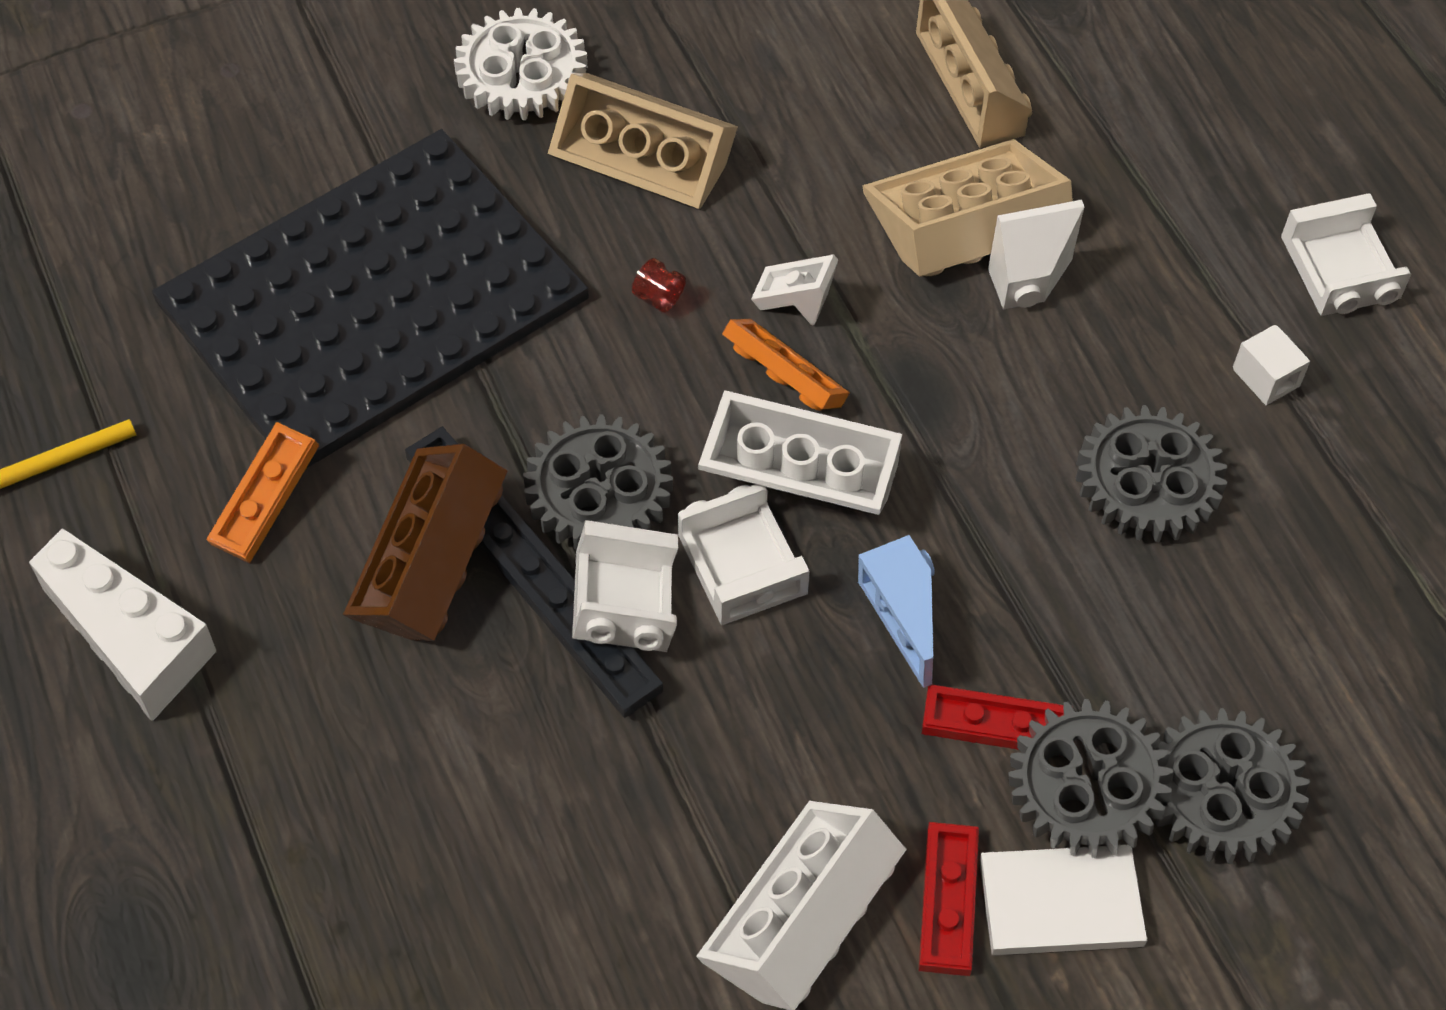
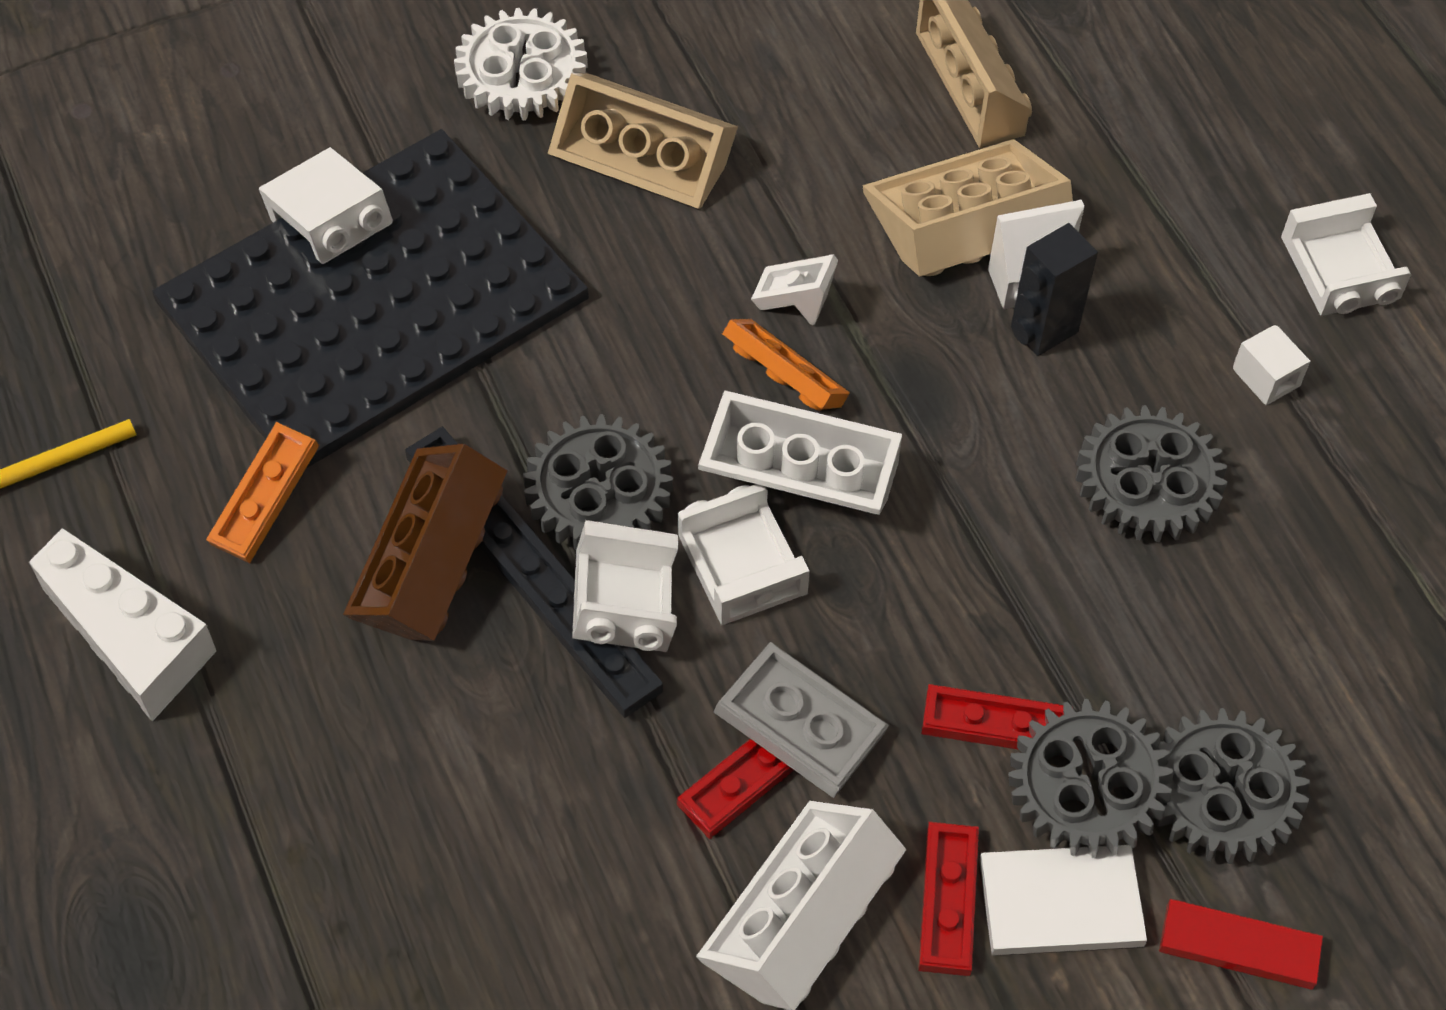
clear red wheel [632,258,686,313] -> none
light blue slope [858,535,935,688] -> none
none -> white panel [259,147,393,264]
none -> red tile [677,739,794,839]
none -> light grey tile [714,642,889,798]
none -> black brick [1011,223,1098,356]
none -> red tile [1159,899,1323,990]

